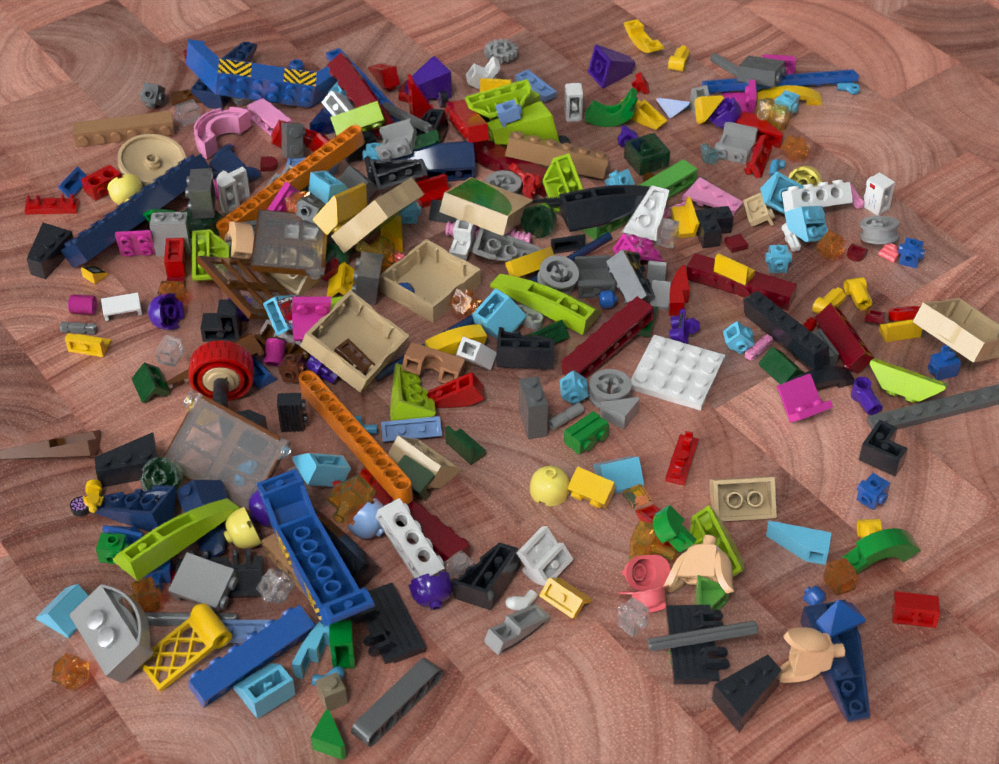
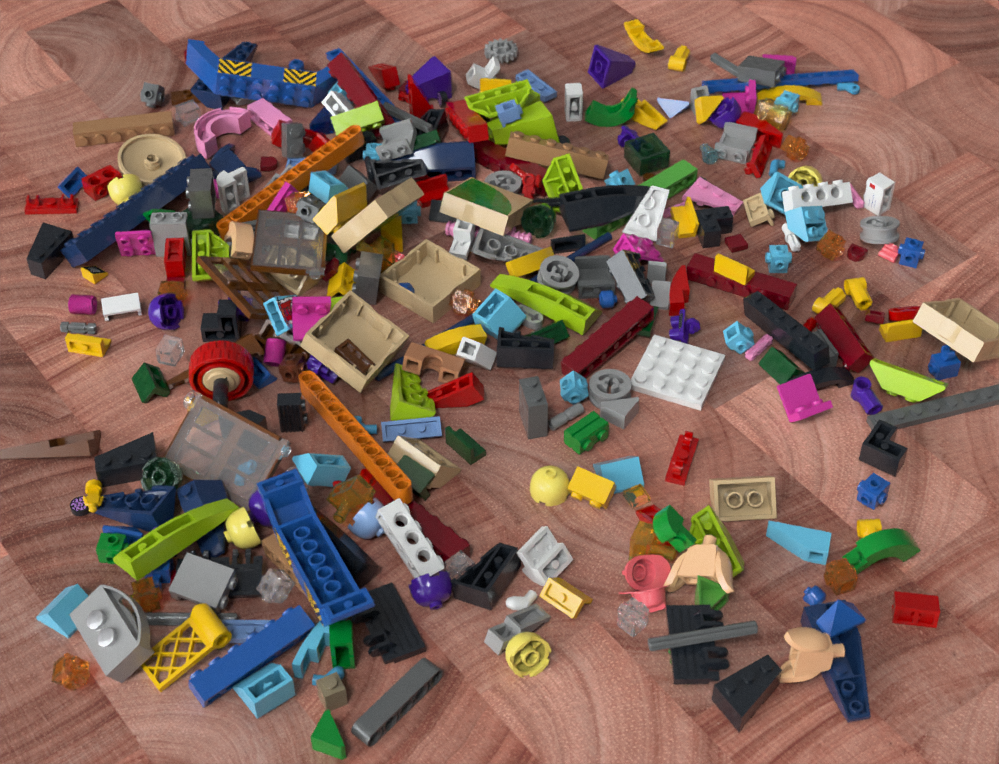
red tile [631,72,650,95] -> none
none -> light yellow cylinder [506,632,551,678]

